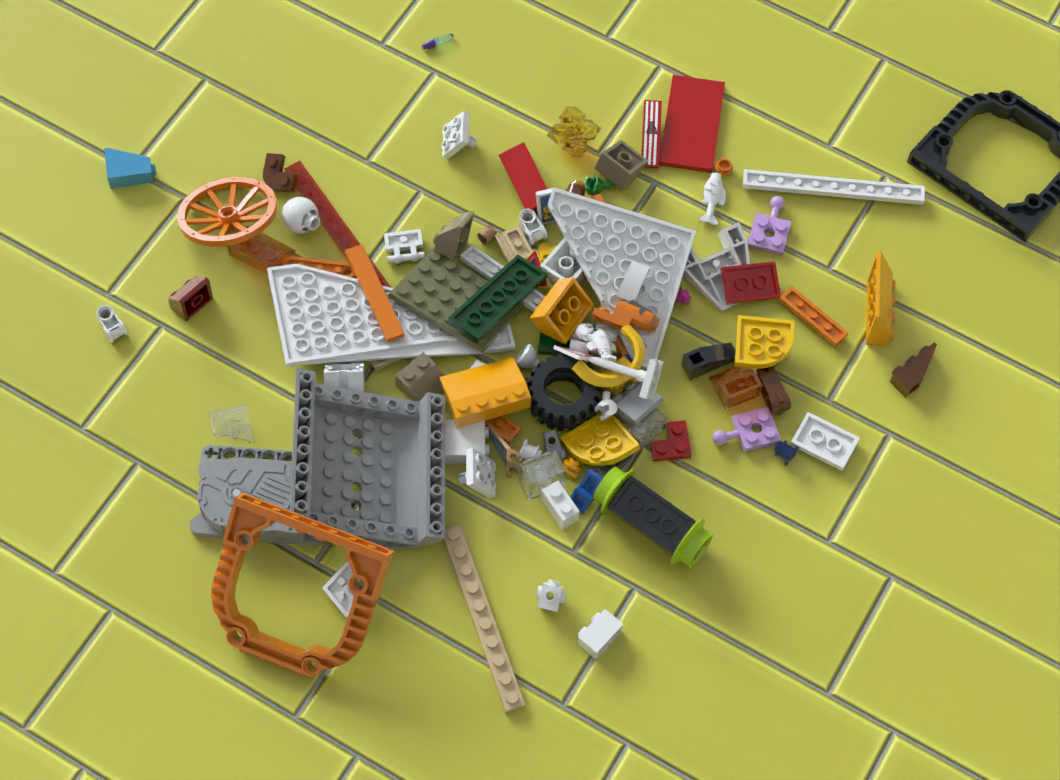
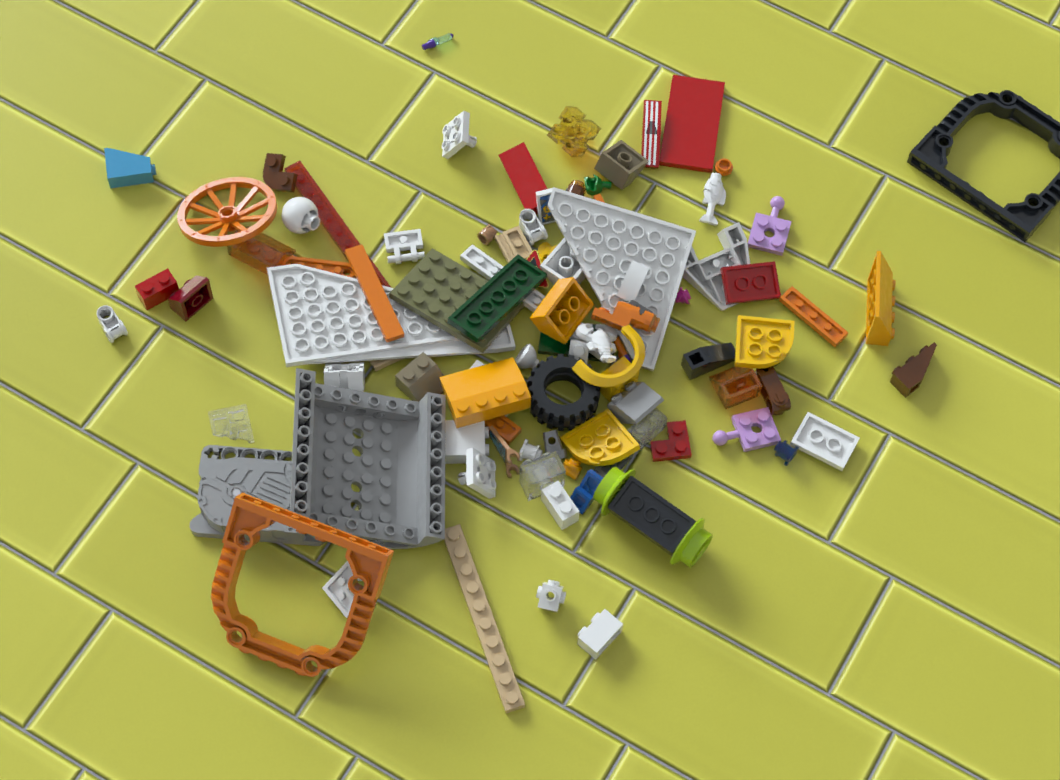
dark tan slope [433,211,475,259] -> none
white piece [553,345,664,399] -> none
white piece [595,391,617,421] -> none
white plate [743,169,925,205] -> none
none -> red brick [135,268,179,310]

